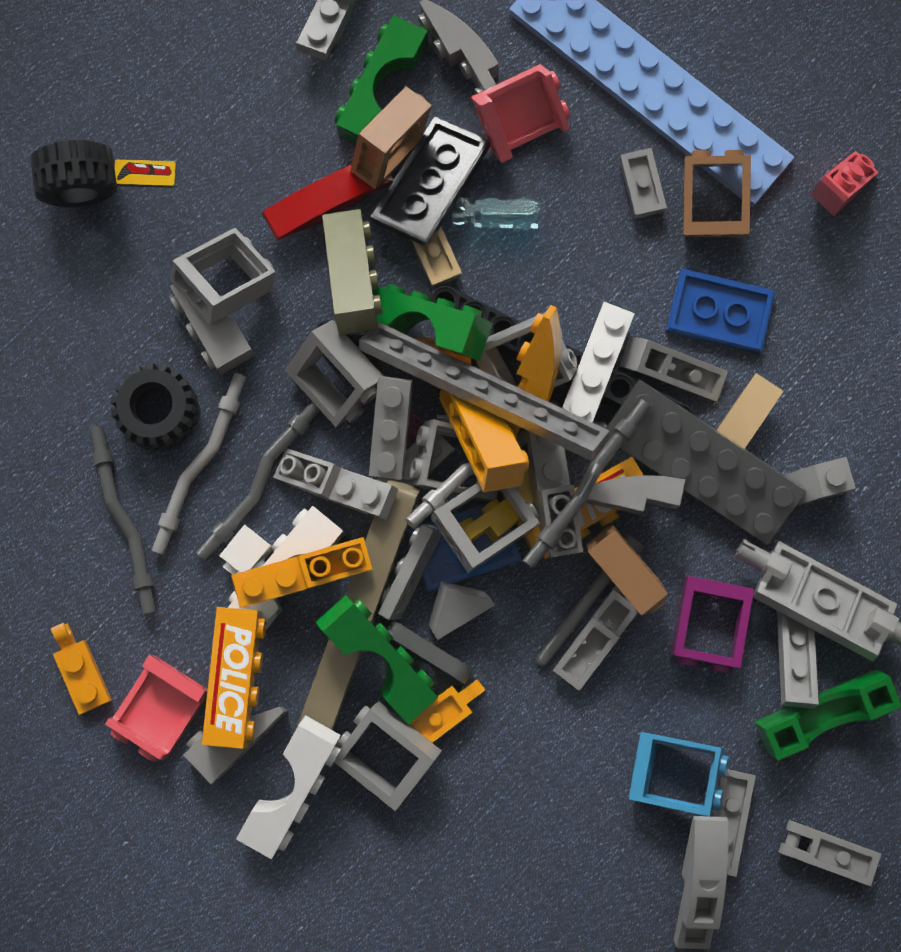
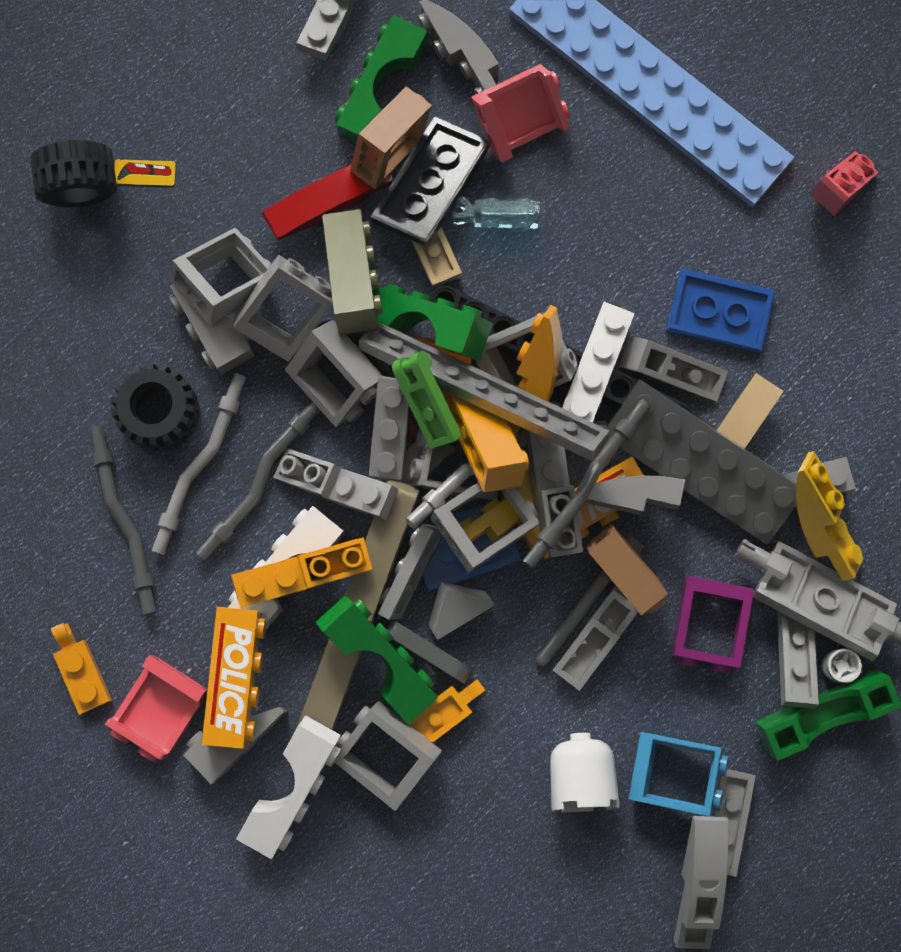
white brick [219,525,272,575] -> none
light grey plate [619,148,667,219] -> none
medium nougat window [684,150,751,238] -> none
light grey plate [778,820,881,886] -> none
none -> light grey window [233,255,333,362]
none -> bright green plate [392,351,462,449]
none -> white cylinder [550,733,620,812]
none -> yellow slope [796,451,864,581]
none -> white wheel [821,649,862,683]

